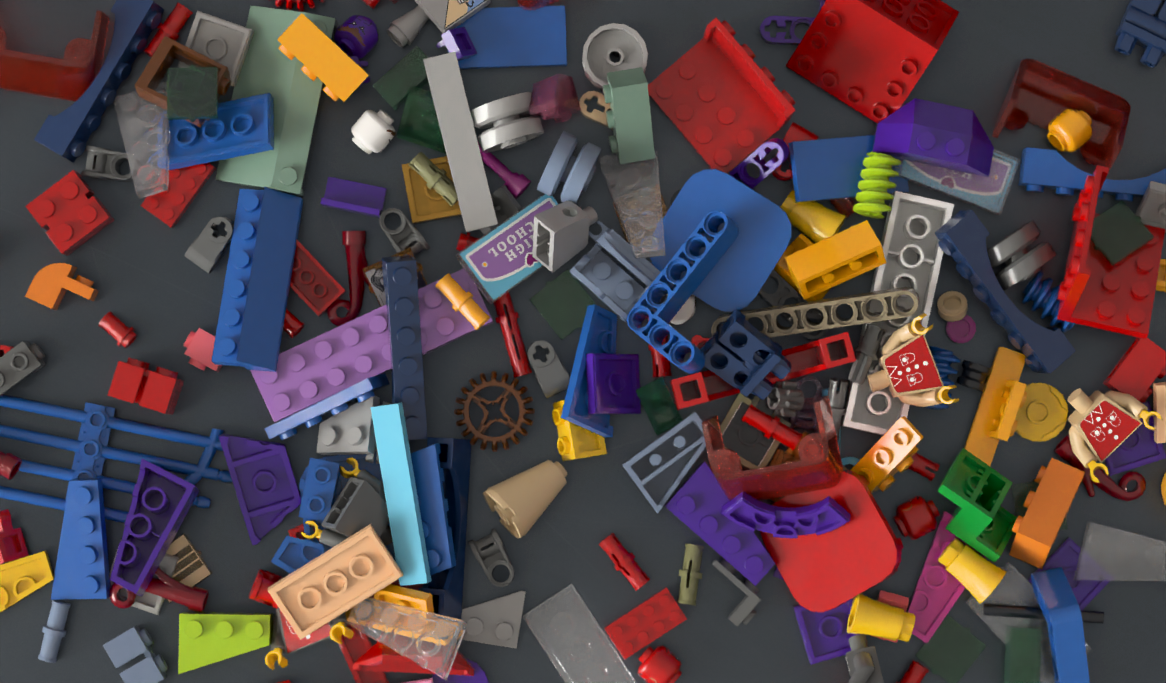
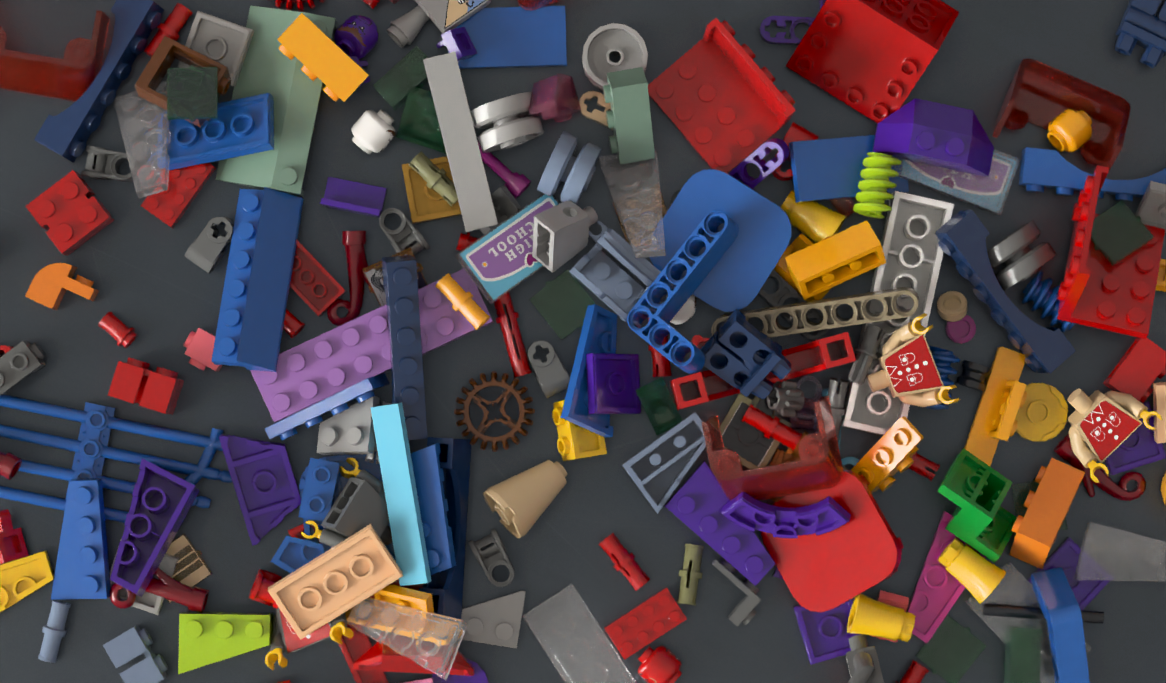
red head [893,496,940,540] -> none

